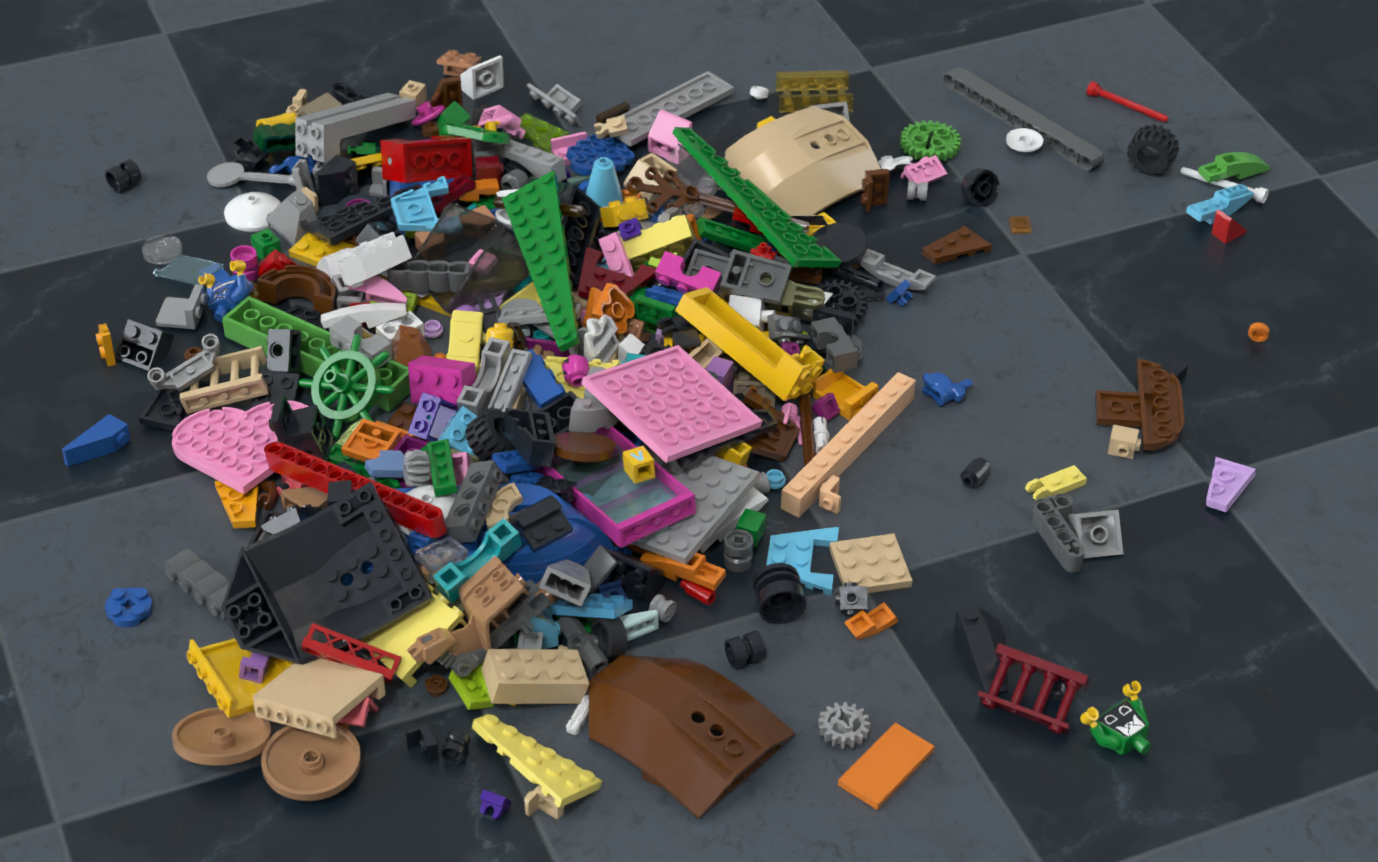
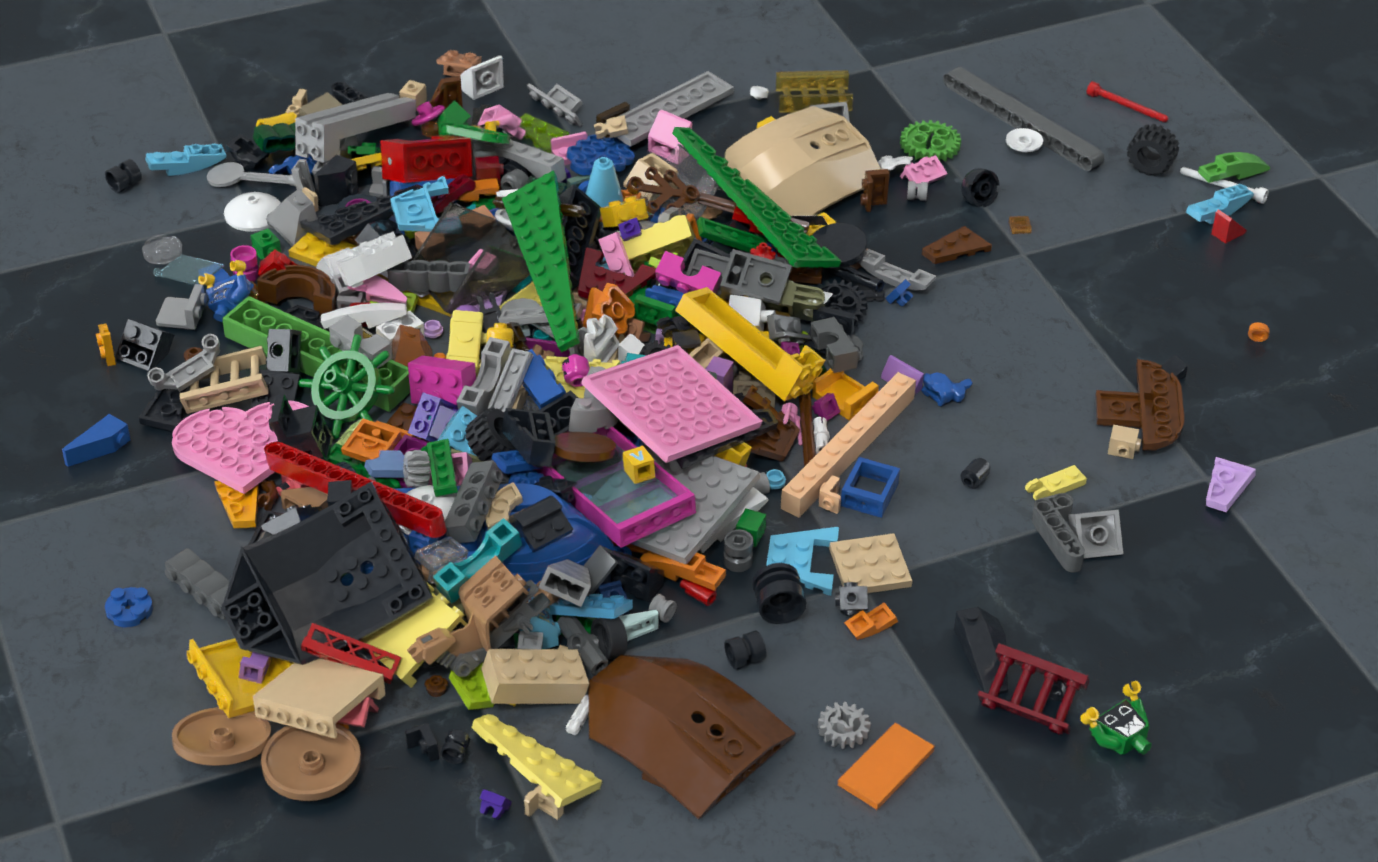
none -> medium azure slope [145,144,226,176]
none -> blue window [840,457,900,518]
none -> medium lavender slope [881,355,924,394]

